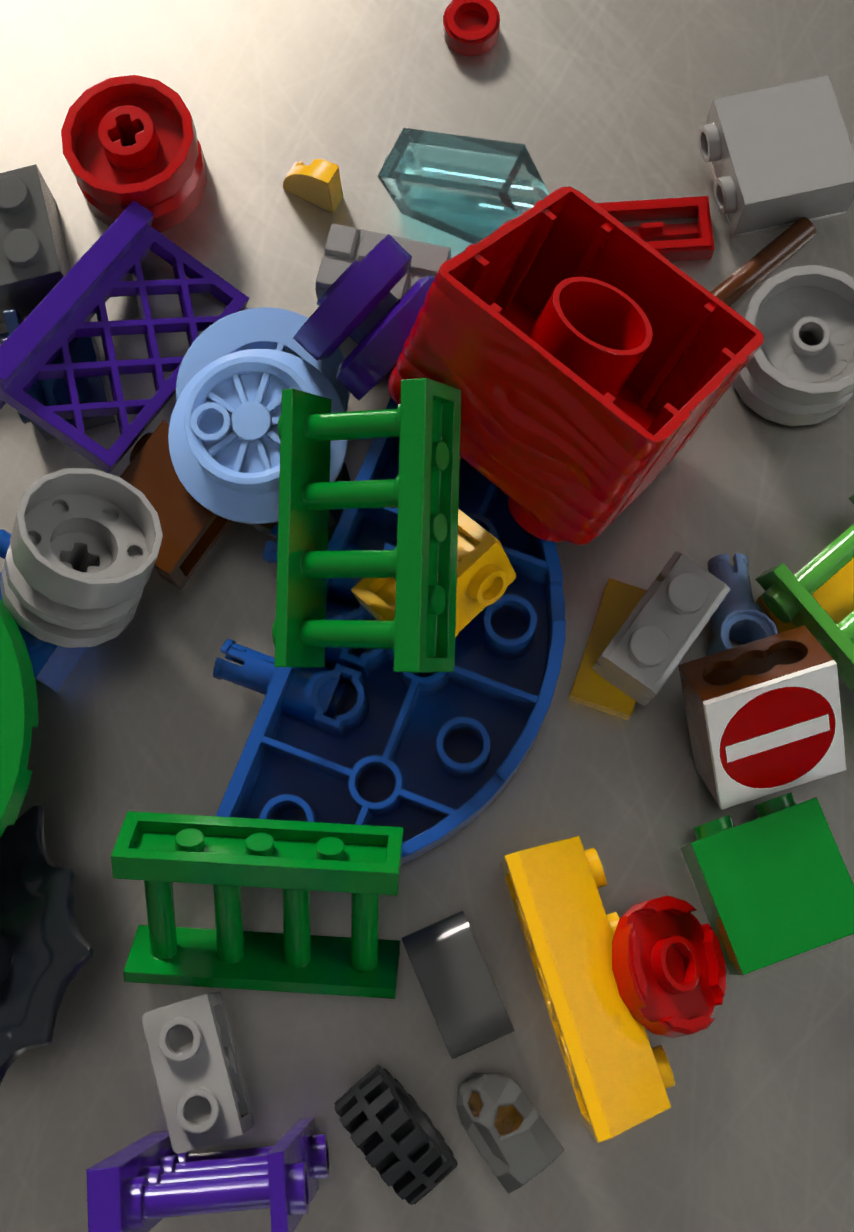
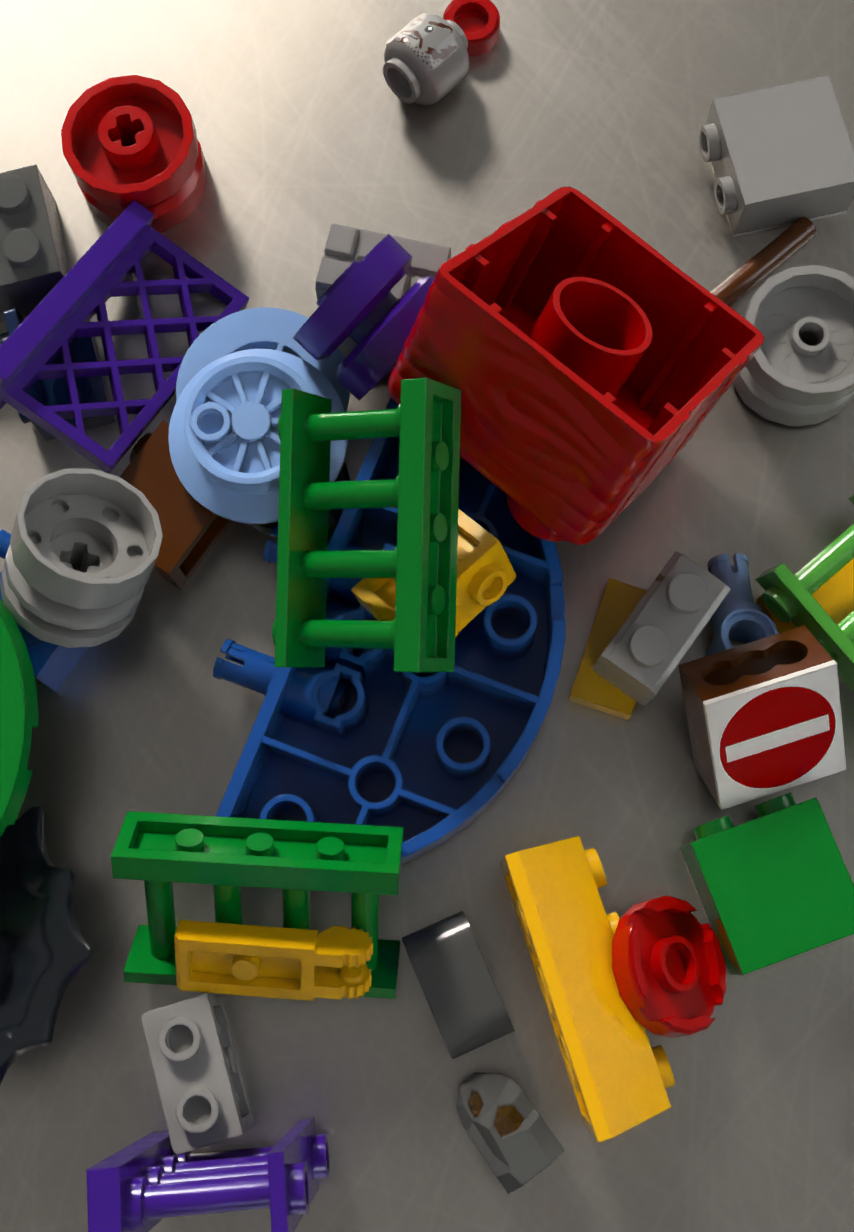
yellow tile [283,159,343,214] -> none
black tyre [334,1065,458,1205] -> none
clear light blue slope [377,128,549,244] -> none
red tile [596,196,715,262] -> none
none -> yellow hinge [174,920,373,1001]
none -> light grey head [383,13,469,106]

